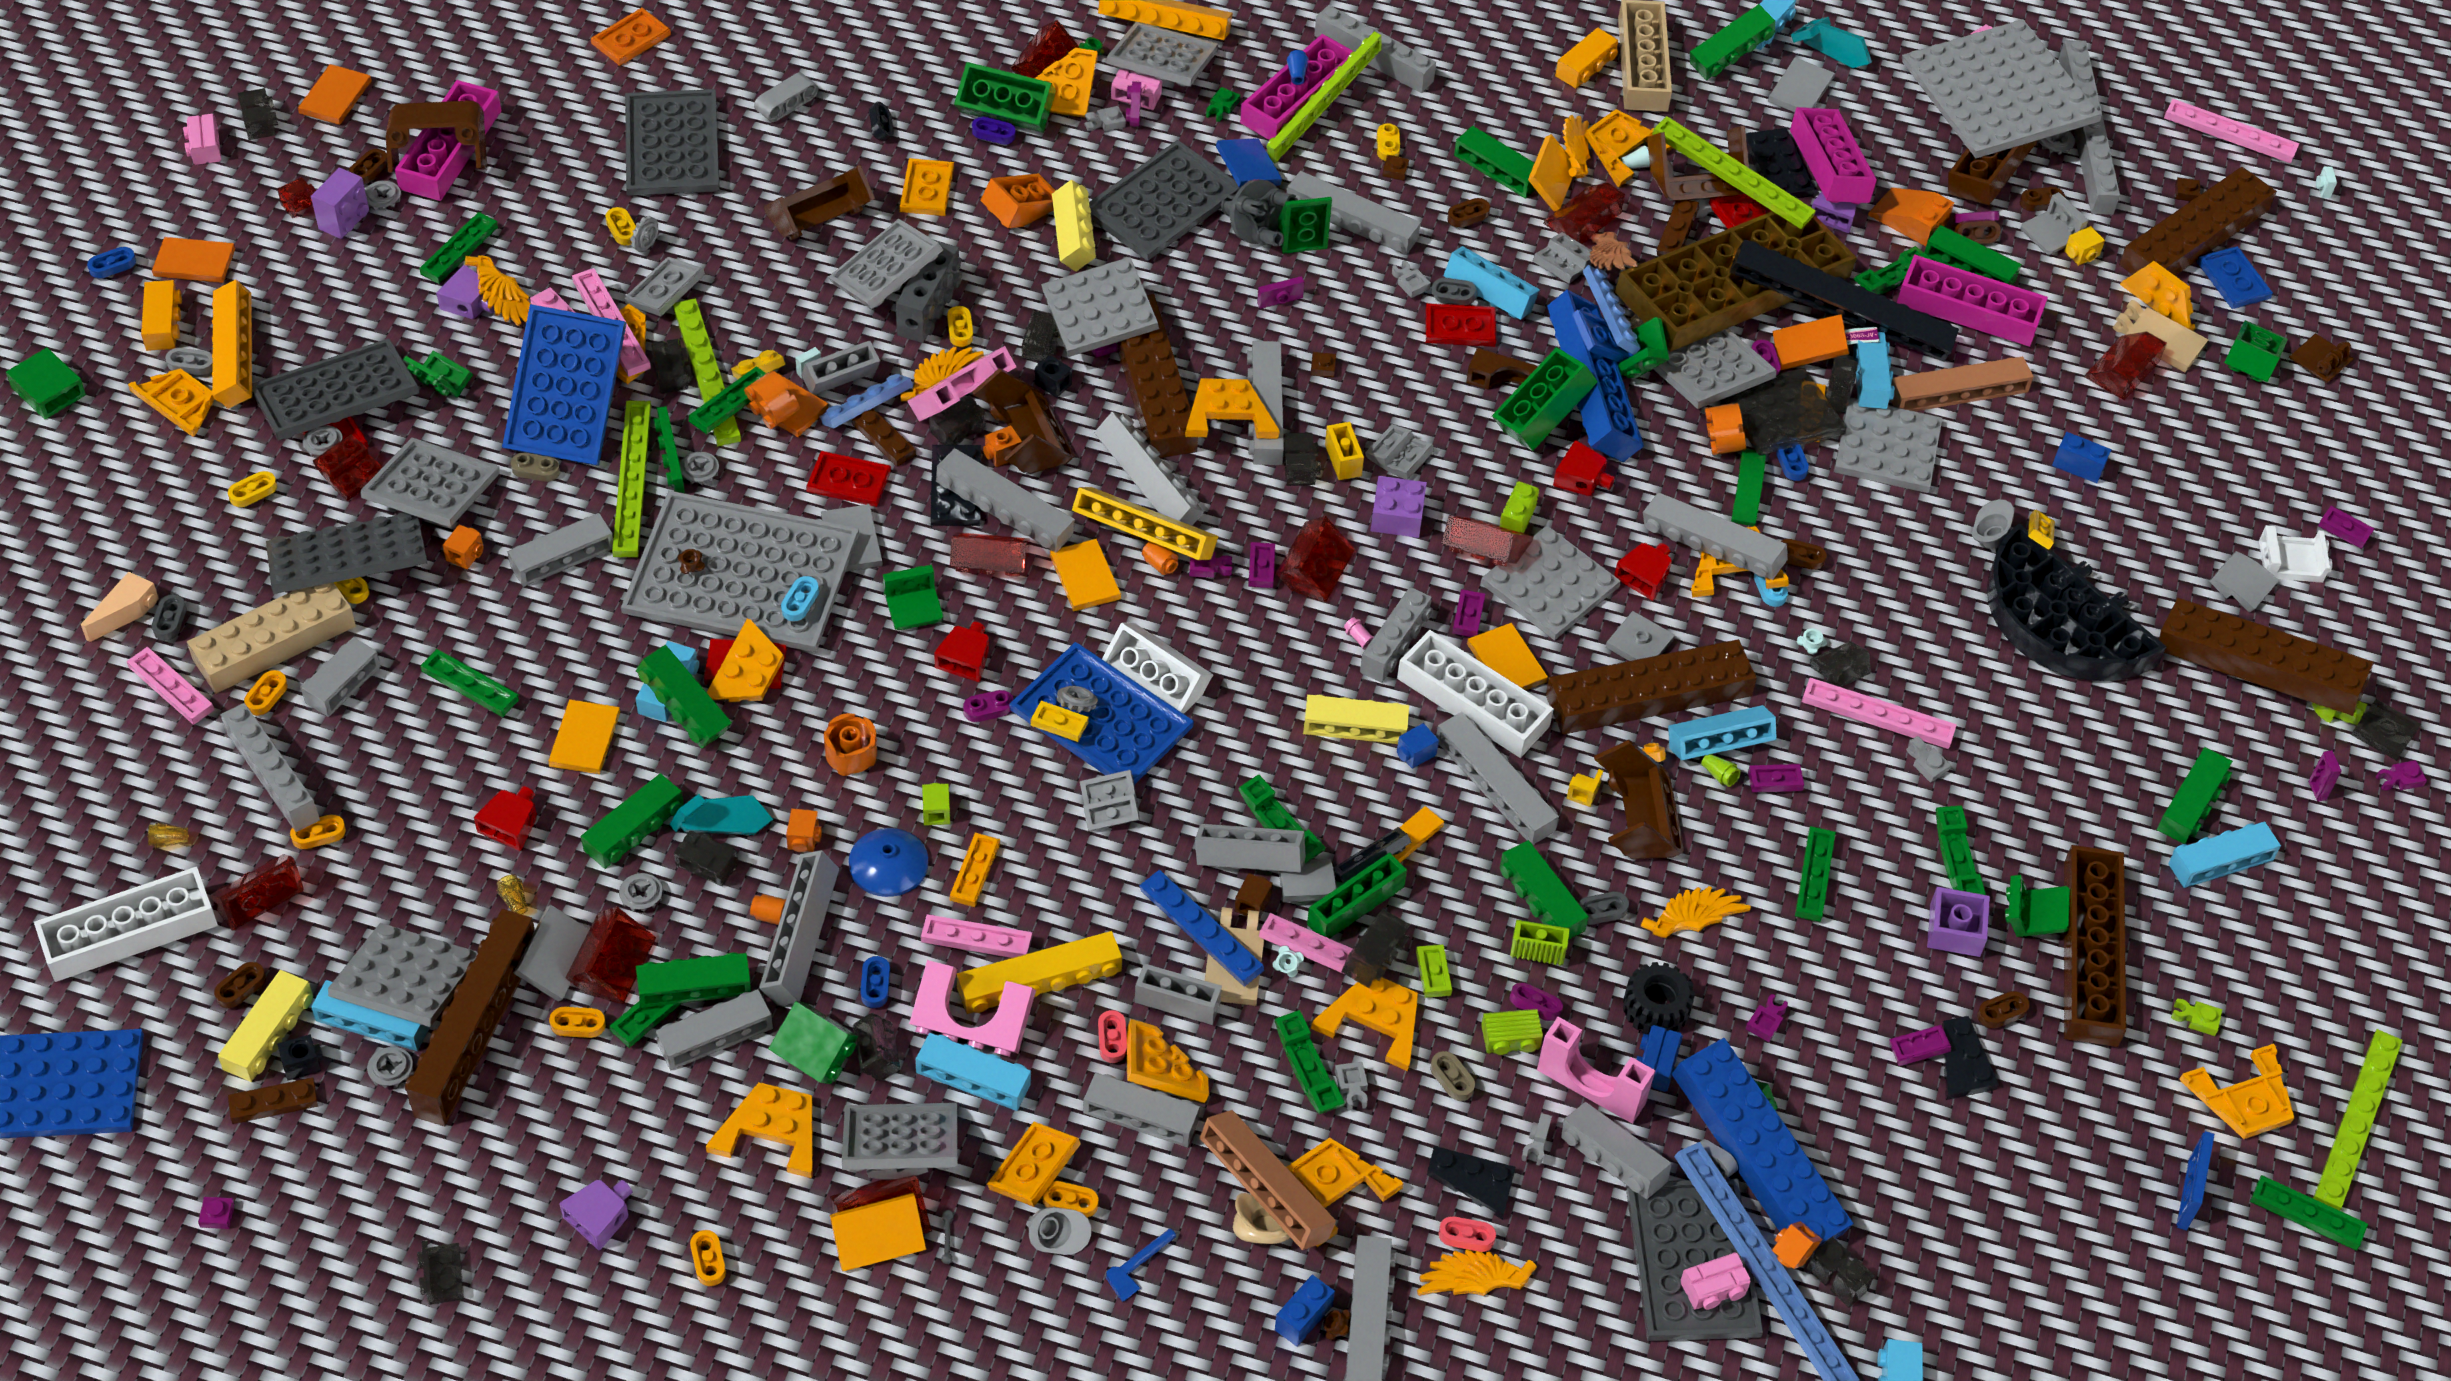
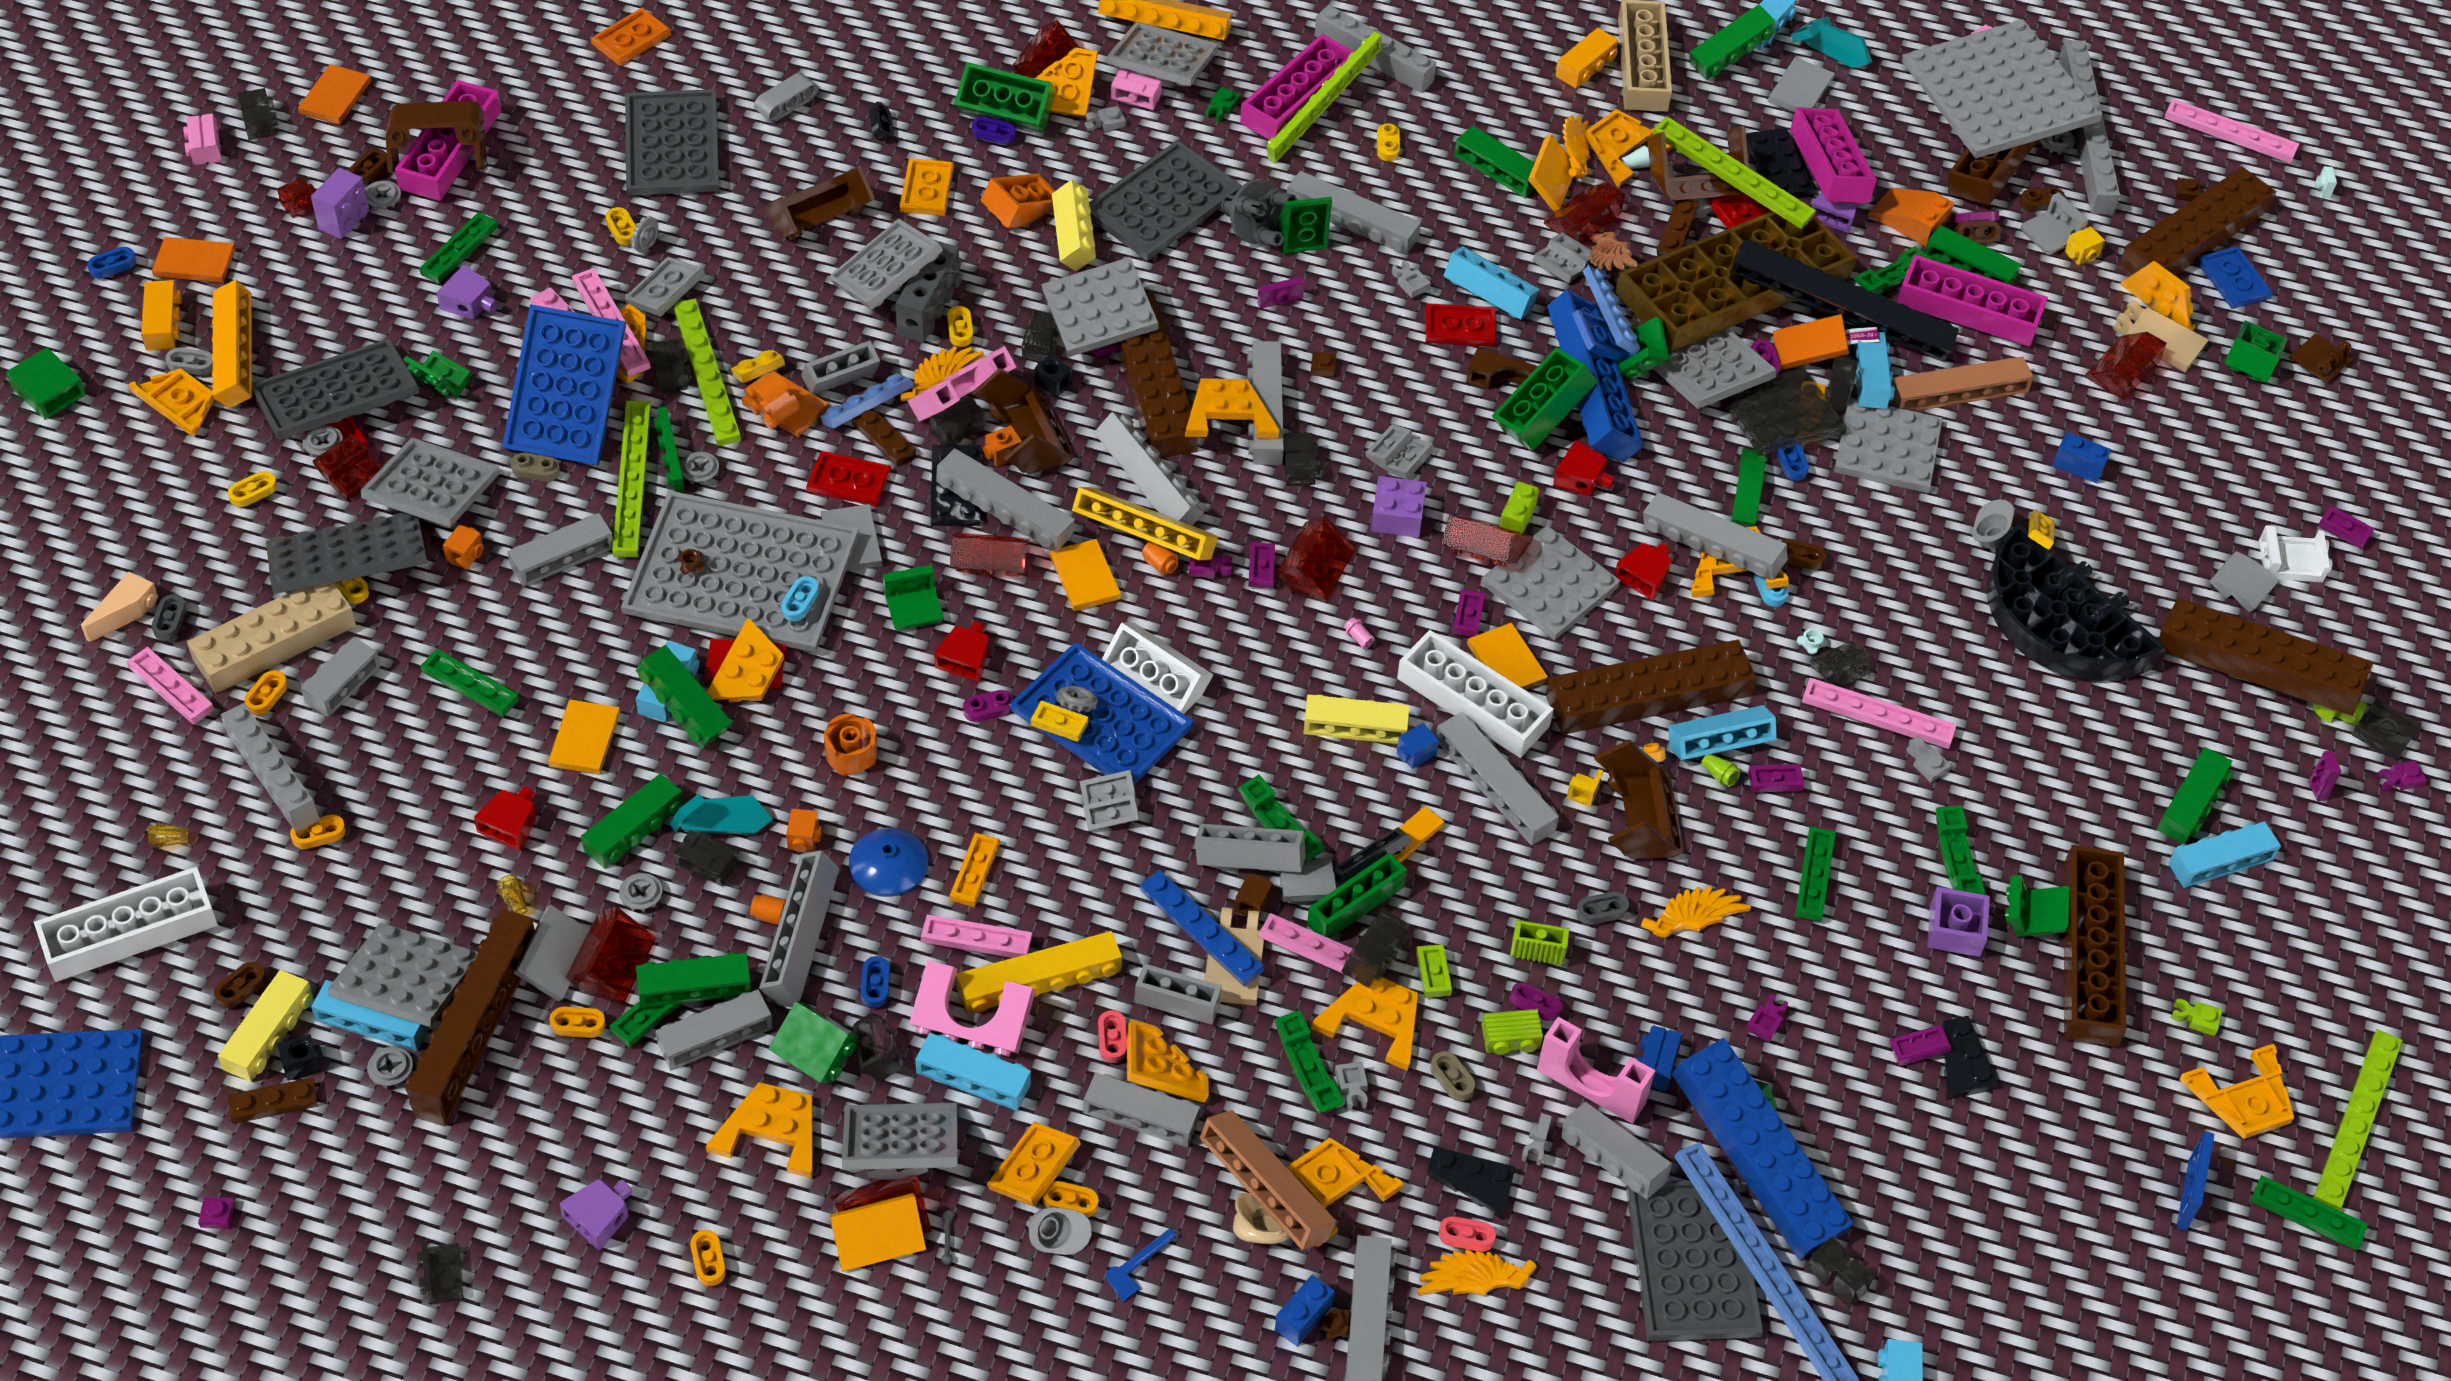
clear red slope [211,854,304,931] -> none
light orange animal [465,255,531,326] -> none
green plate [689,366,766,434] -> none
light aqua plate [795,347,821,379] -> none
lime brick [922,783,950,825] -> none
green plate [1079,37,1104,55] -> none
magenta plate [1126,81,1142,127] -> none
blue tile [1216,138,1282,188] -> none
light aqua plate [1273,946,1304,977] -> none
blue cone [1286,50,1309,85] -> none
yellow brick [1325,422,1364,480] -> none
light grey brick [1360,587,1433,683] -> none
reddish brown plate [1382,155,1409,181] -> none
dark grey plate [1431,278,1478,305] -> none
reddish brown plate [1447,198,1490,228] -> none
green brick [1500,840,1589,940] -> none
light grey plate [1606,611,1675,661] -> none
black tyre [1623,962,1695,1034] -> none
bright pink brick [1681,1252,1751,1310] -> none
light grey beam [1700,1139,1738,1179] -> none
orange brick [1705,403,1746,455] -> none
orange brick [1772,1221,1823,1269] -> none
reddish brown plate [1977,991,2029,1028] -> none

